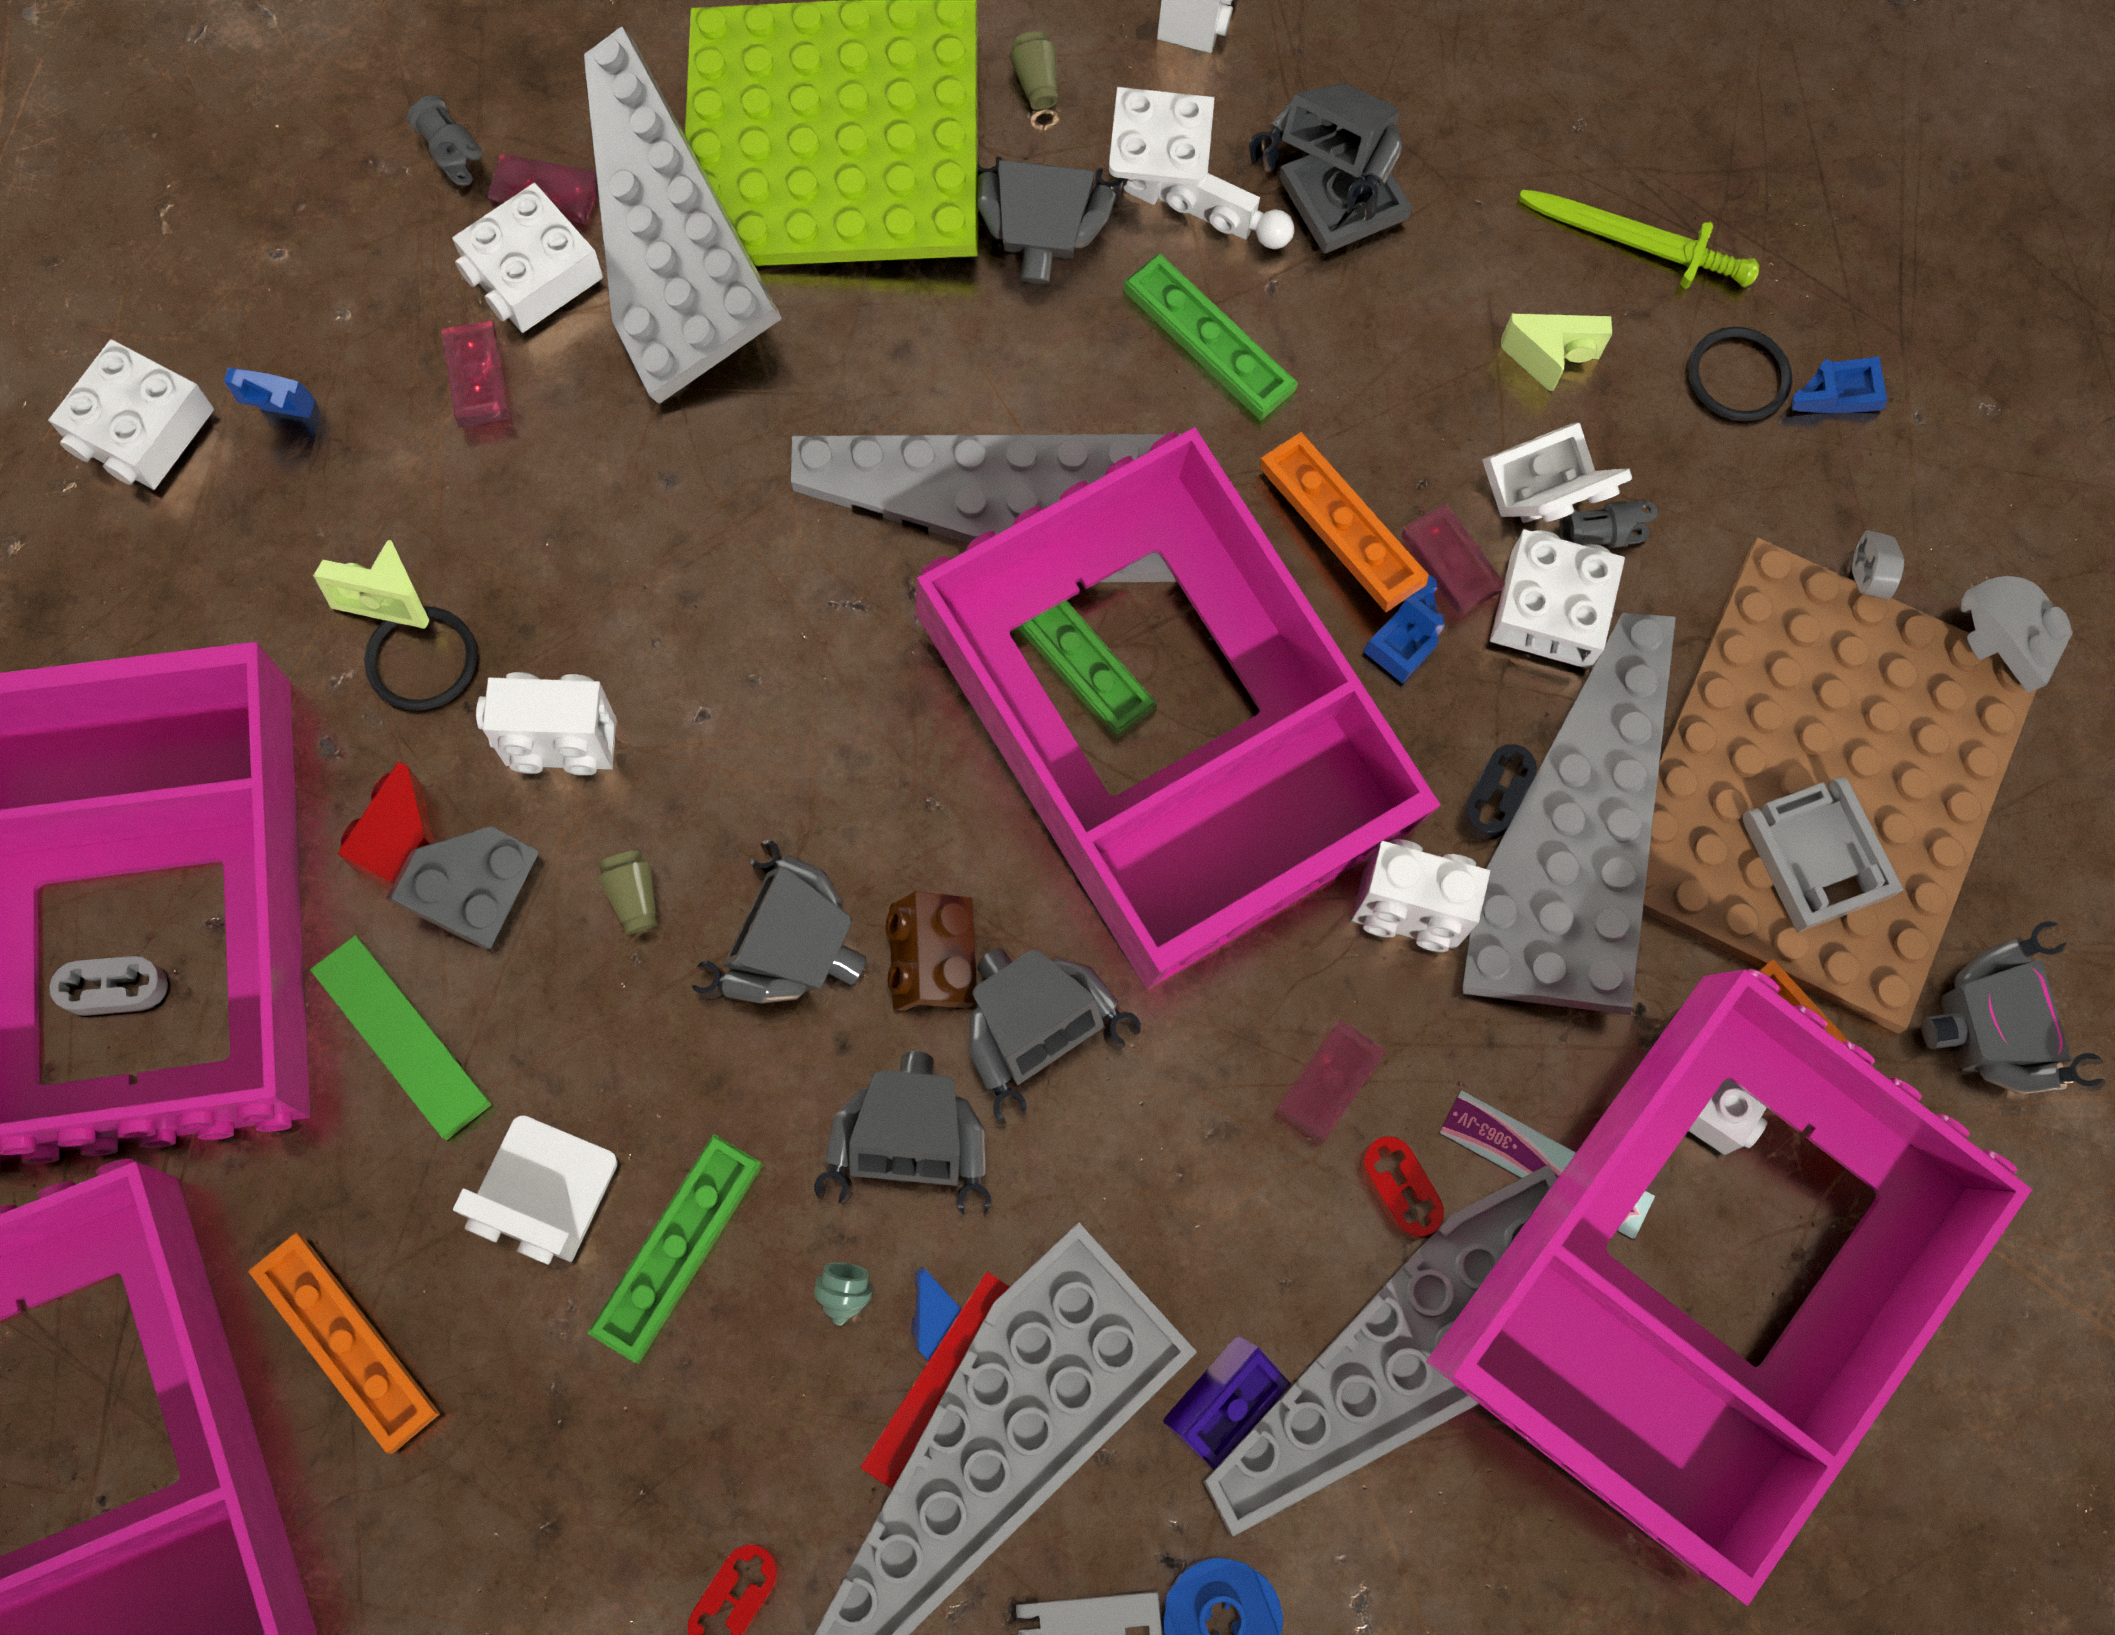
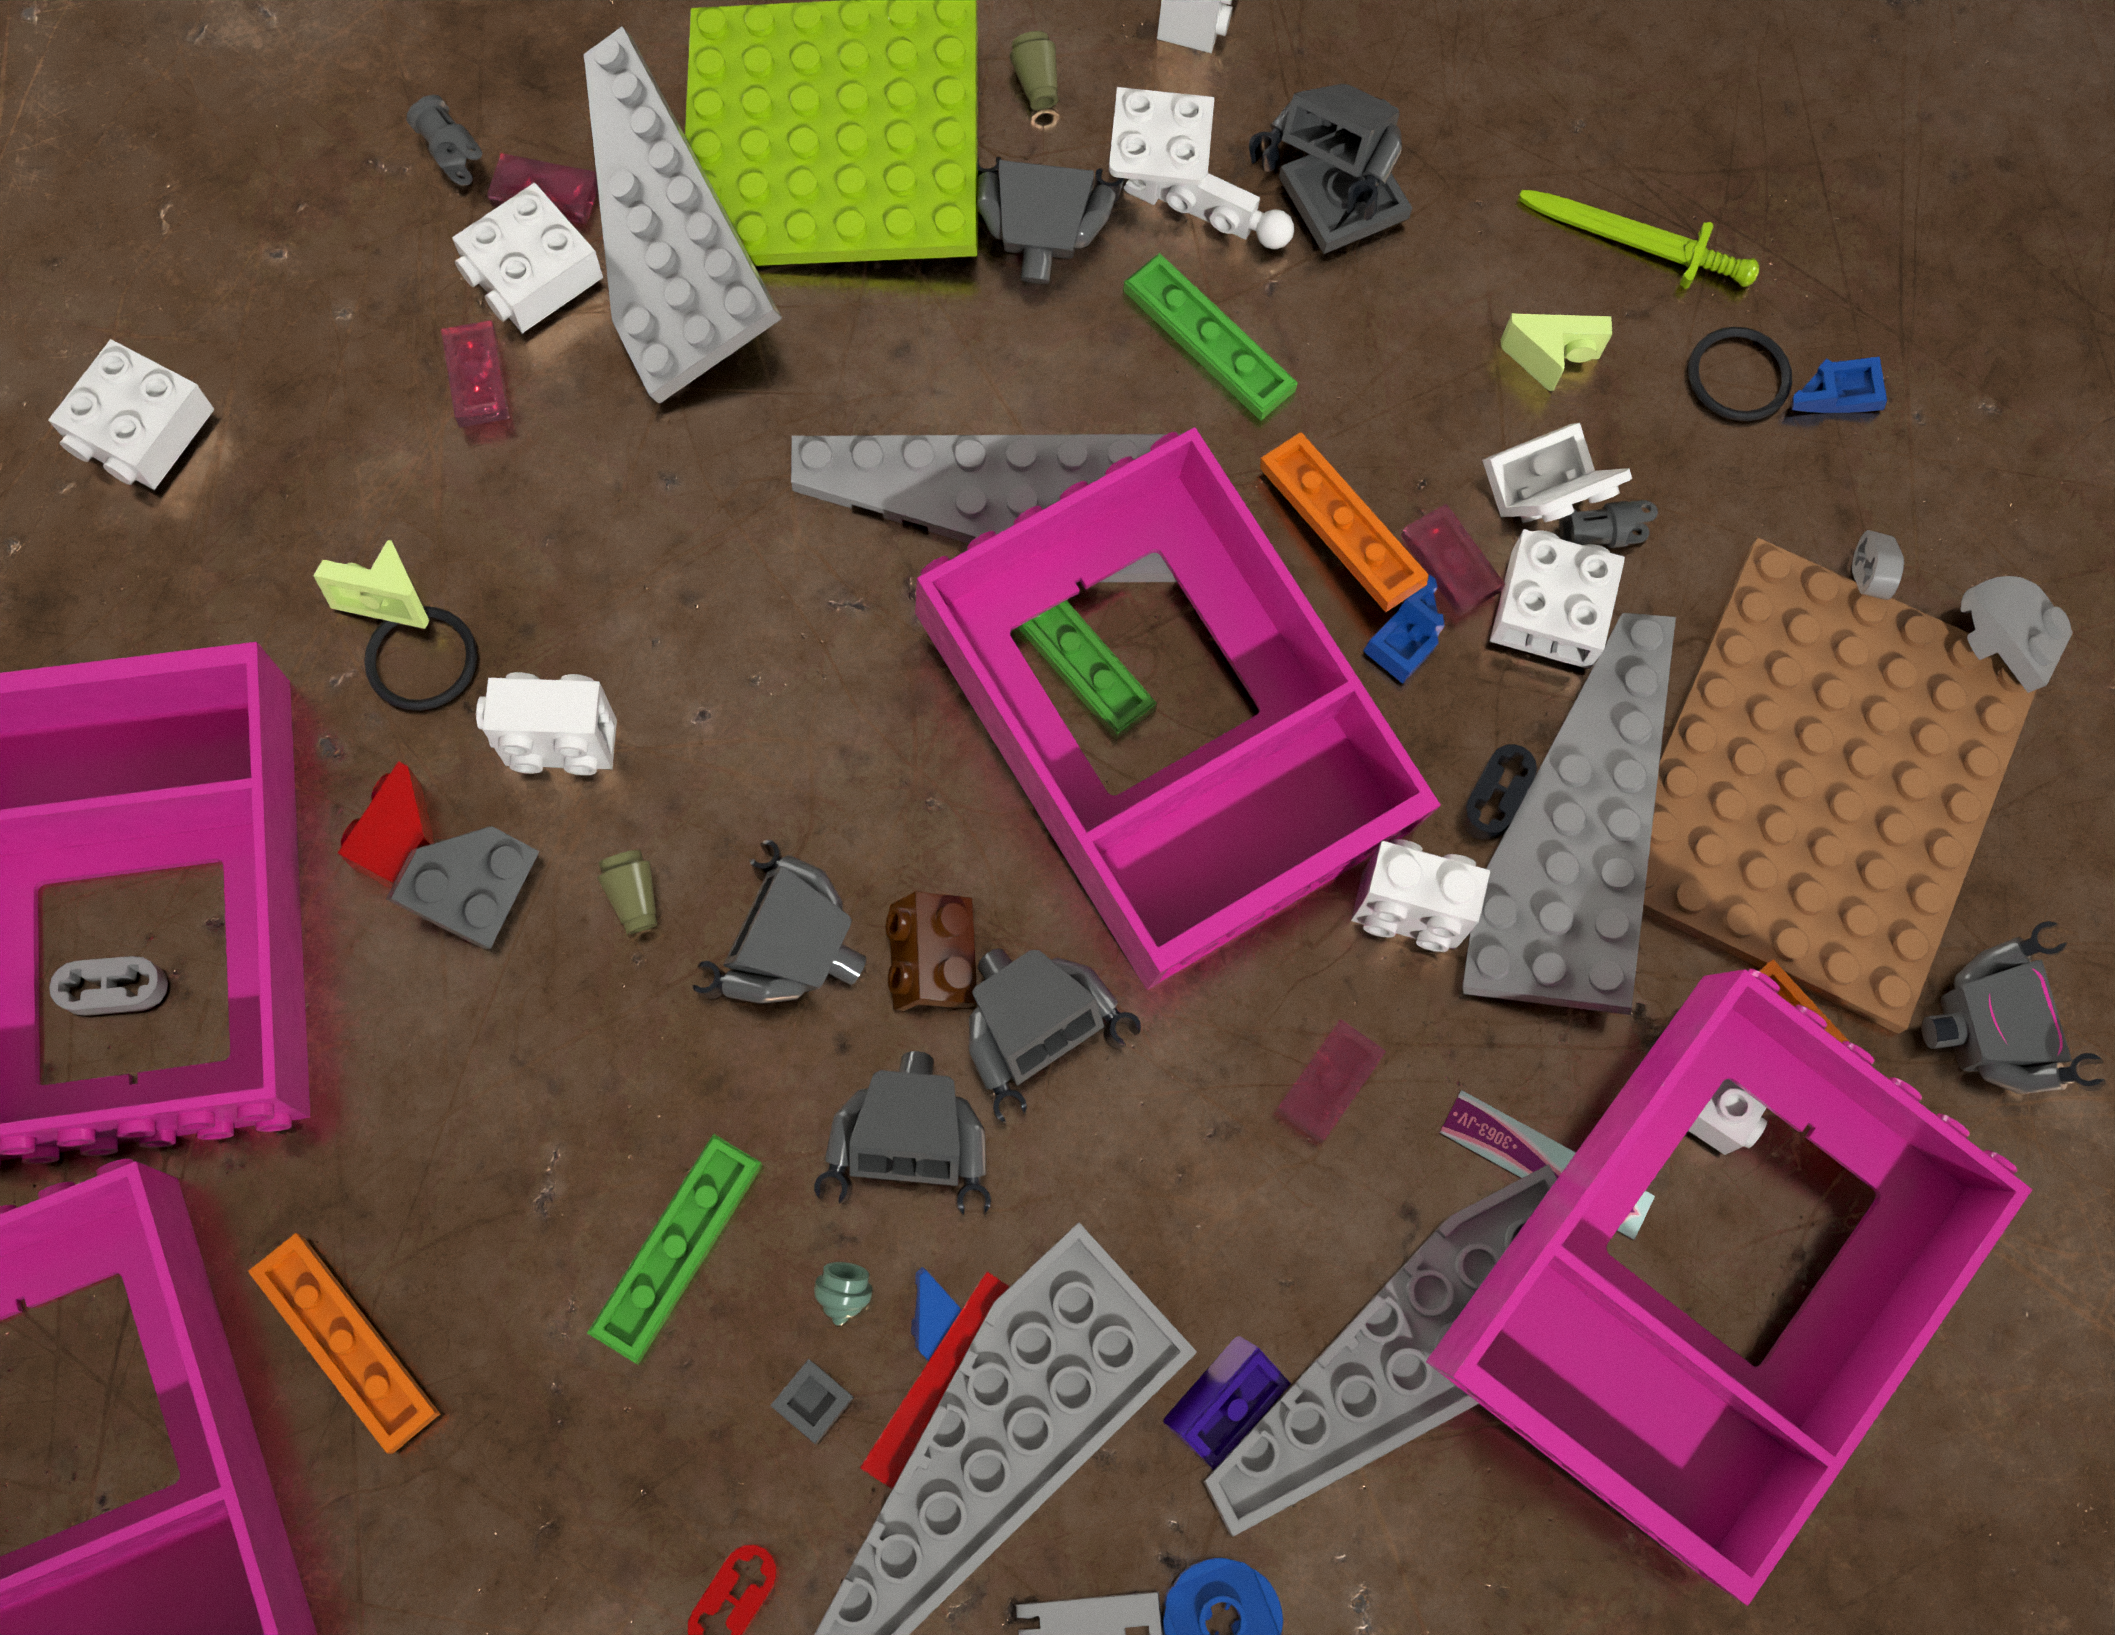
blue slope [224,367,315,418] -> none
bright green tile [310,935,492,1141] -> none
white bracket [453,1116,618,1265] -> none
red beam [1360,1136,1444,1240] -> none
light grey container [1743,776,1904,933] -> none
none -> dark grey plate [770,1359,854,1445]

